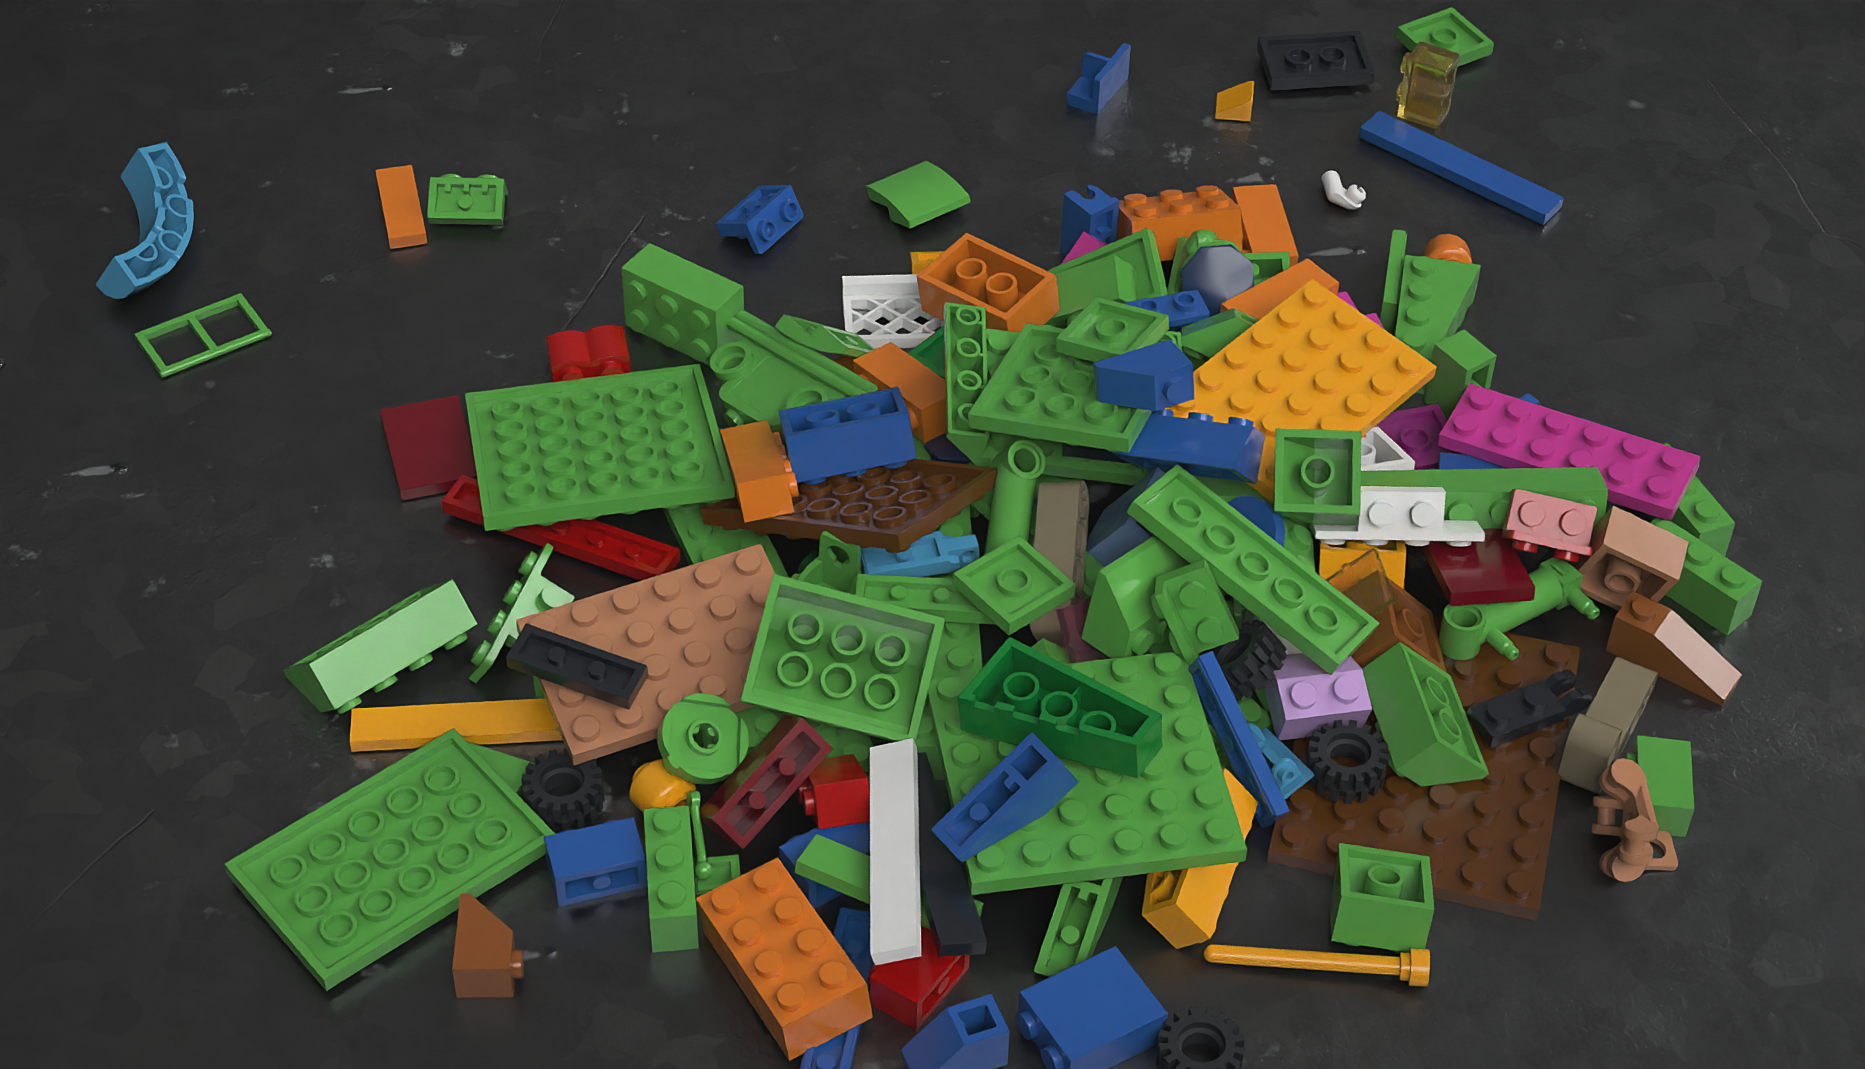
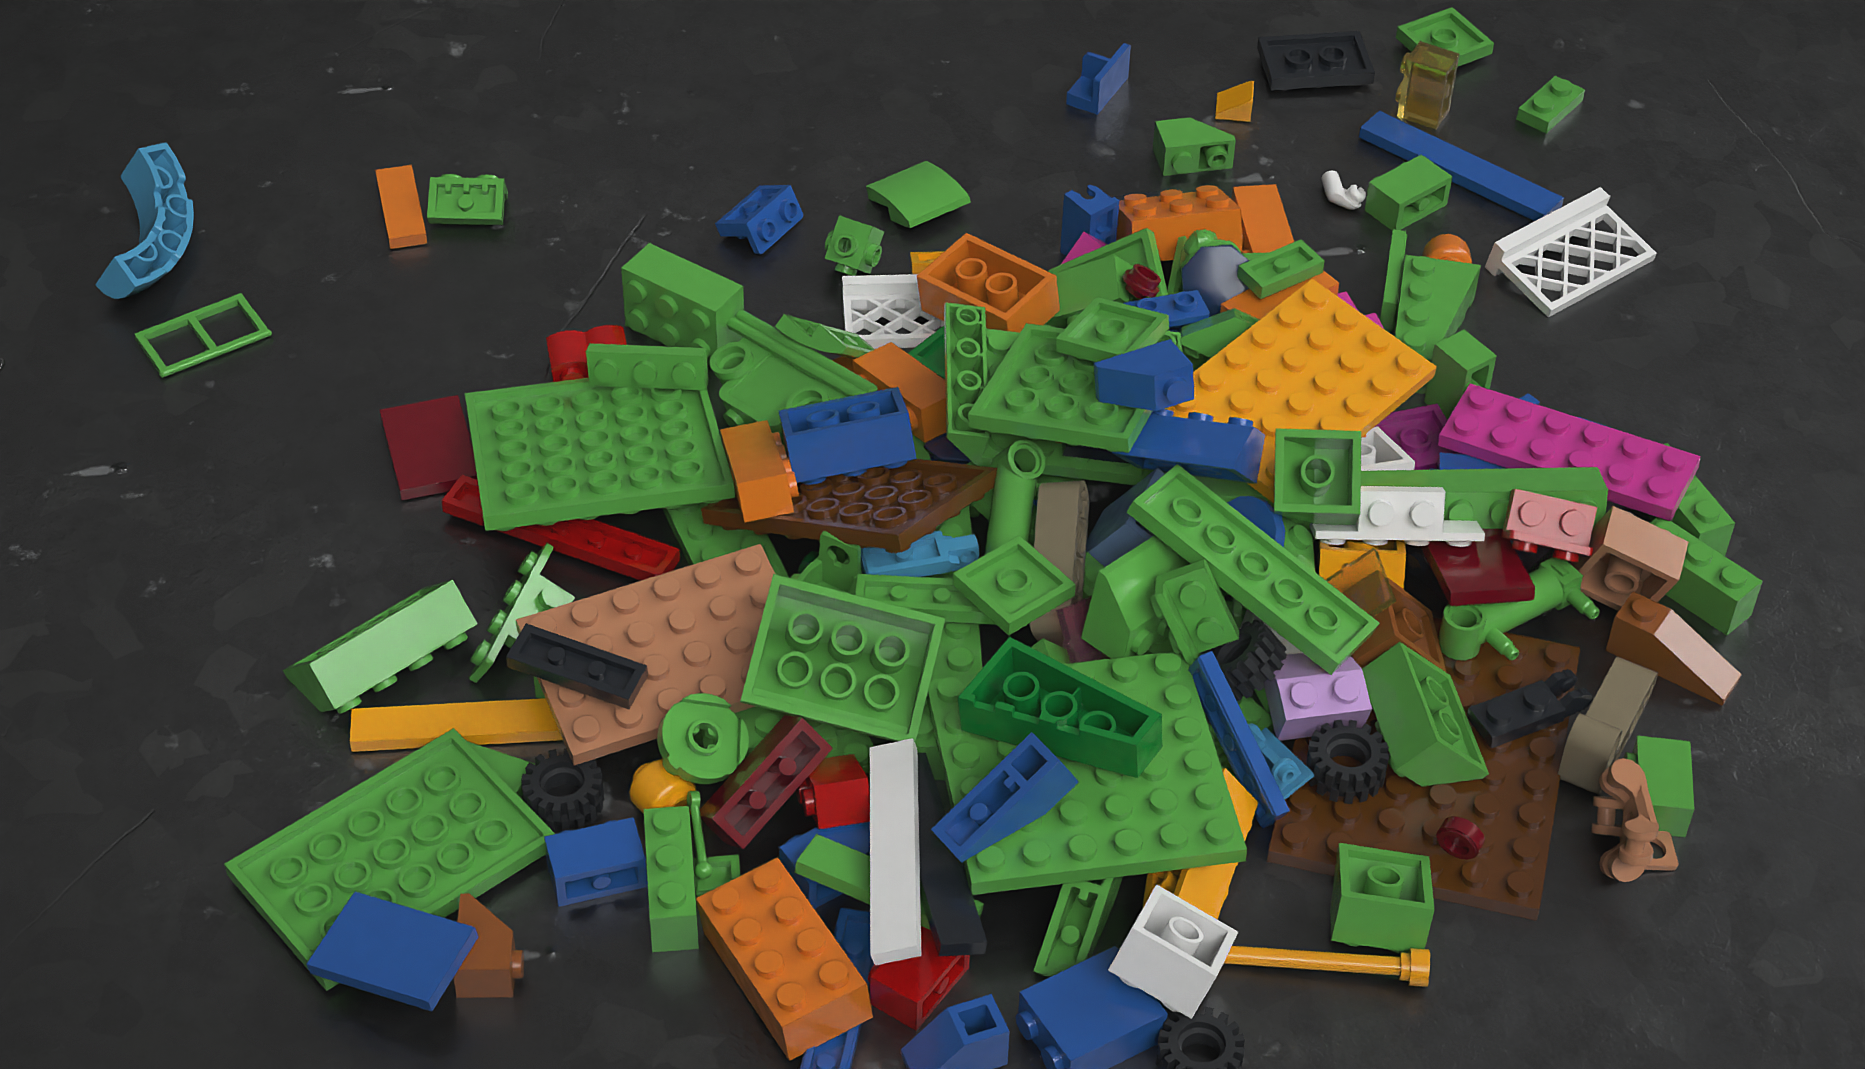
none -> blue tile [306,891,479,1011]
none -> bright green plate [586,343,709,390]
none -> bright green brick [825,215,884,276]
none -> white brick [1108,884,1238,1019]
none -> dark red plate [1122,264,1161,299]
none -> bright green slope [1153,117,1236,176]
none -> bright green plate [1237,239,1325,299]
none -> bright green brick [1365,154,1452,231]
none -> dark red tile [1436,816,1485,860]
none -> white fence [1485,187,1657,317]
none -> bright green plate [1516,76,1585,134]

